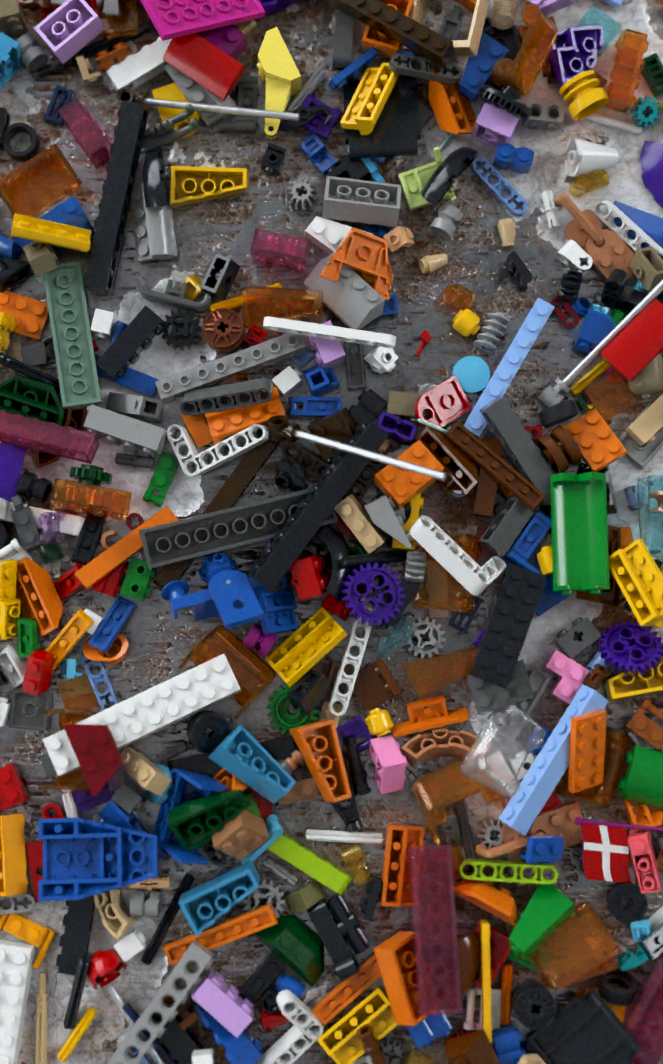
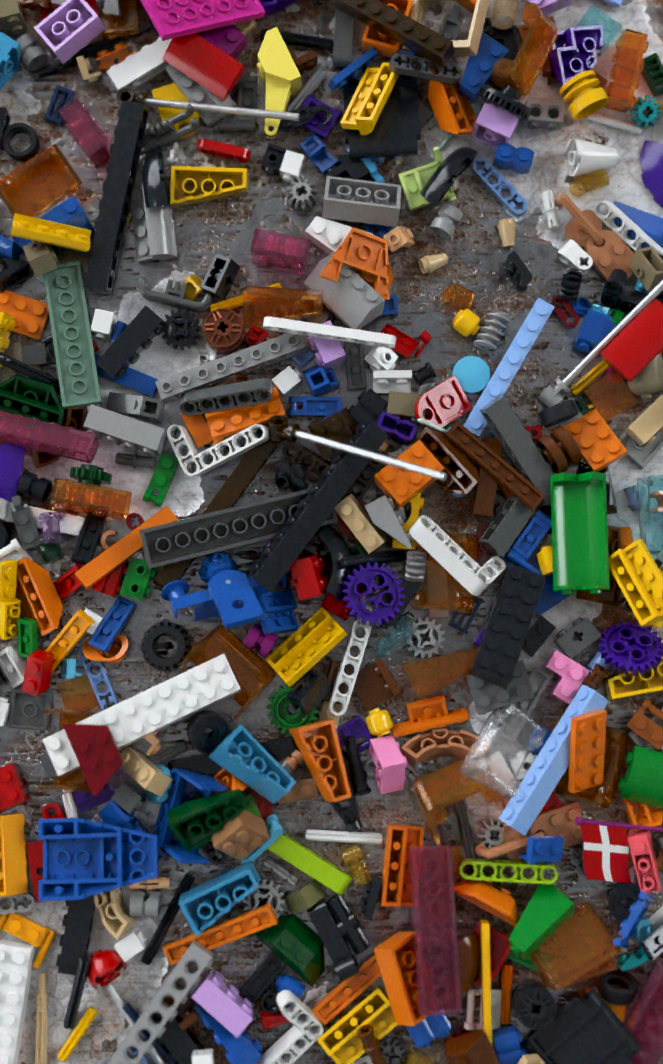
none -> black tyre [141,622,192,670]
none -> light nougat bracket [144,732,162,757]
none -> red beam [196,139,251,163]
none -> black axle [261,29,333,50]
none -> white brick [280,150,305,183]
none -> reddish brown bracket [289,49,317,73]
none -> white bracket [373,370,412,394]
none -> red plate [380,323,420,359]
none -> black bush [412,362,436,386]
none -> black plate [522,615,556,657]
none -> blue plate [613,891,654,948]

